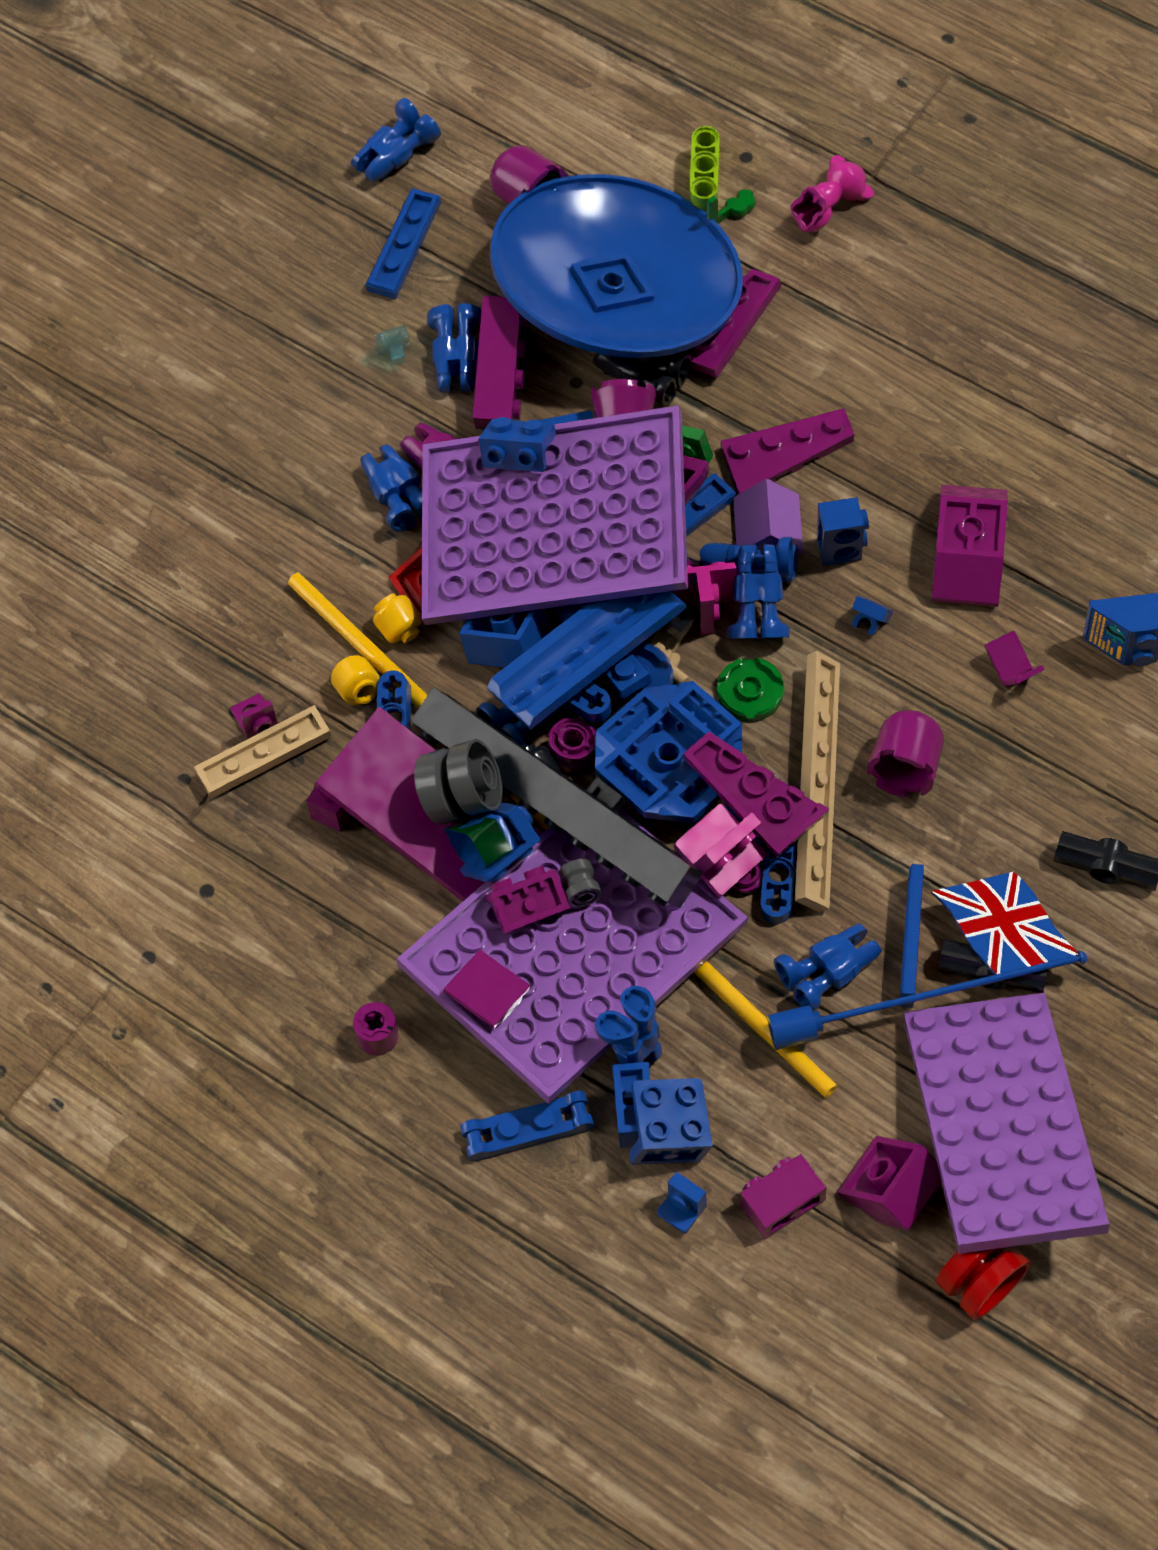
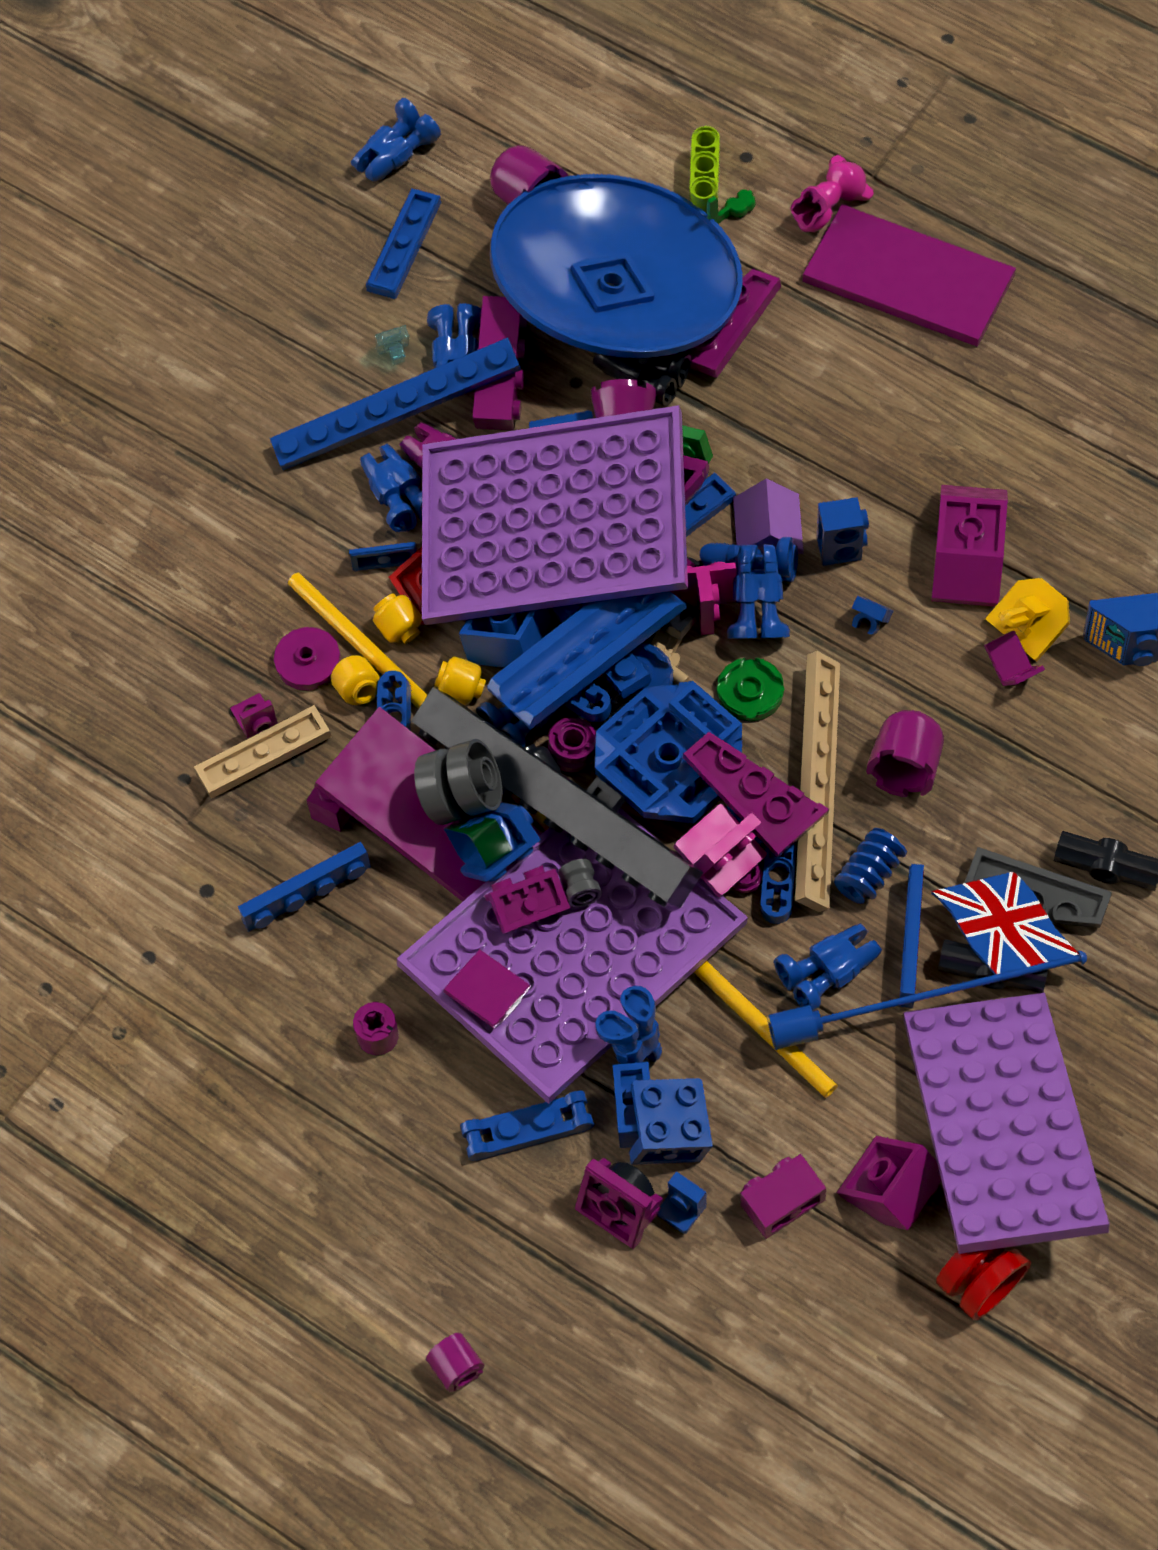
blue bracket [479,417,556,472] -> none
magenta wing [720,408,854,495] -> none
none -> blue plate [238,842,371,932]
none -> blue plate [270,337,521,471]
none -> magenta plate [273,627,341,691]
none -> blue slope [349,542,417,571]
none -> magenta piece [425,1332,485,1392]
none -> yellow head [434,656,486,706]
none -> magenta piece [575,1158,663,1249]
none -> magenta tile [803,204,1016,347]
none -> blue piece [834,828,907,904]
none -> dark grey wing [965,847,1112,928]
none -> yellow piece [985,578,1070,662]

